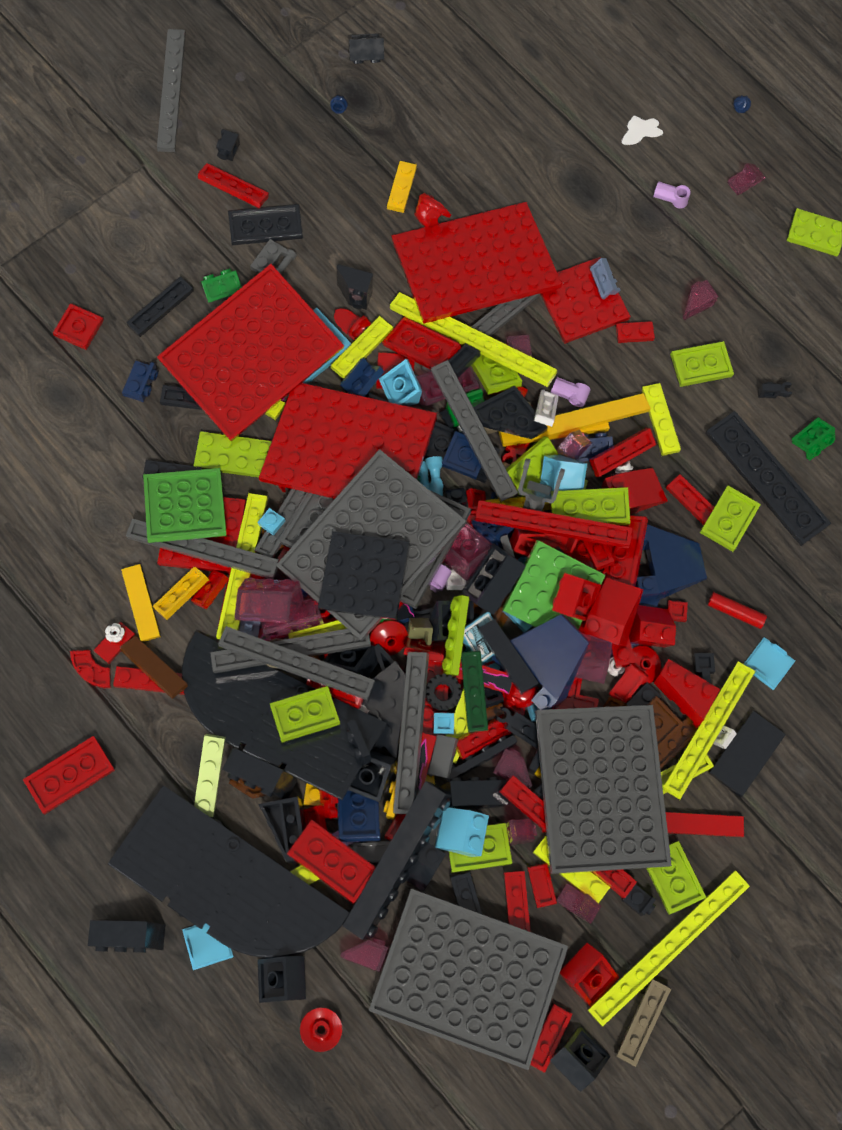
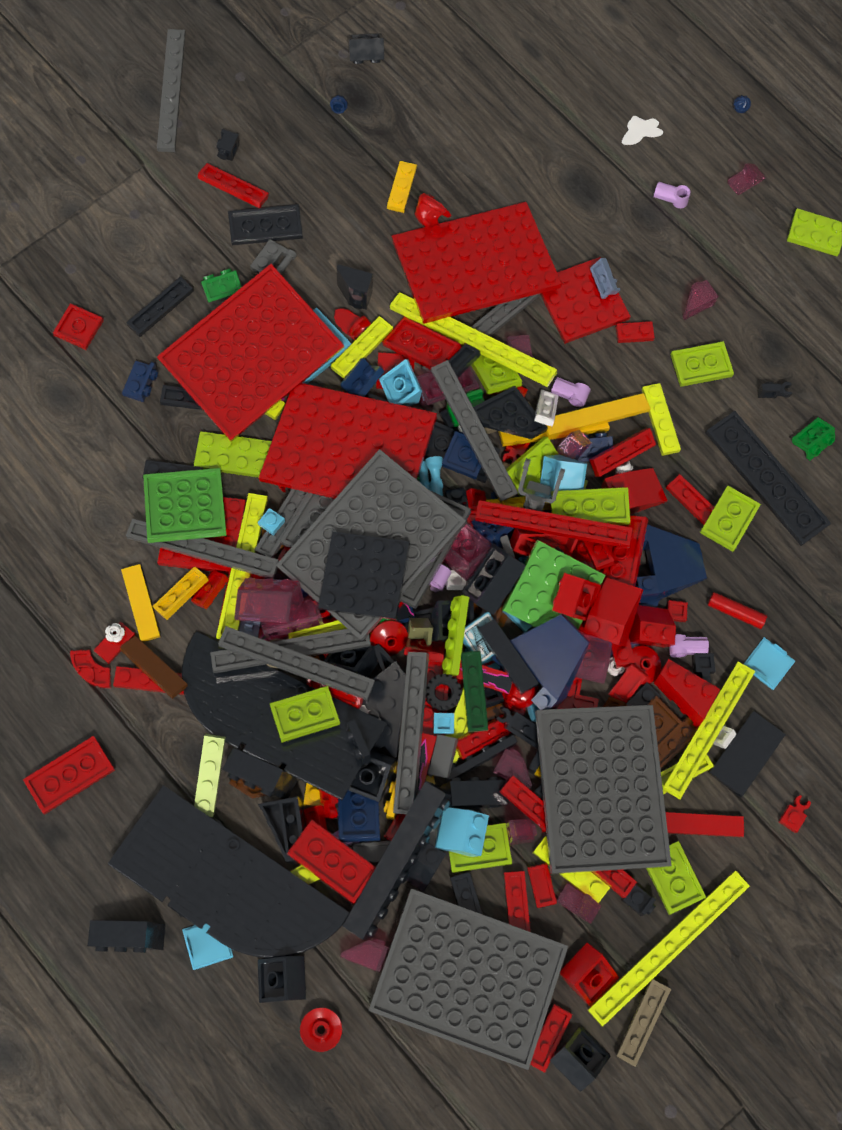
none -> lavender piece [669,634,709,657]
none -> red plate [779,795,811,833]

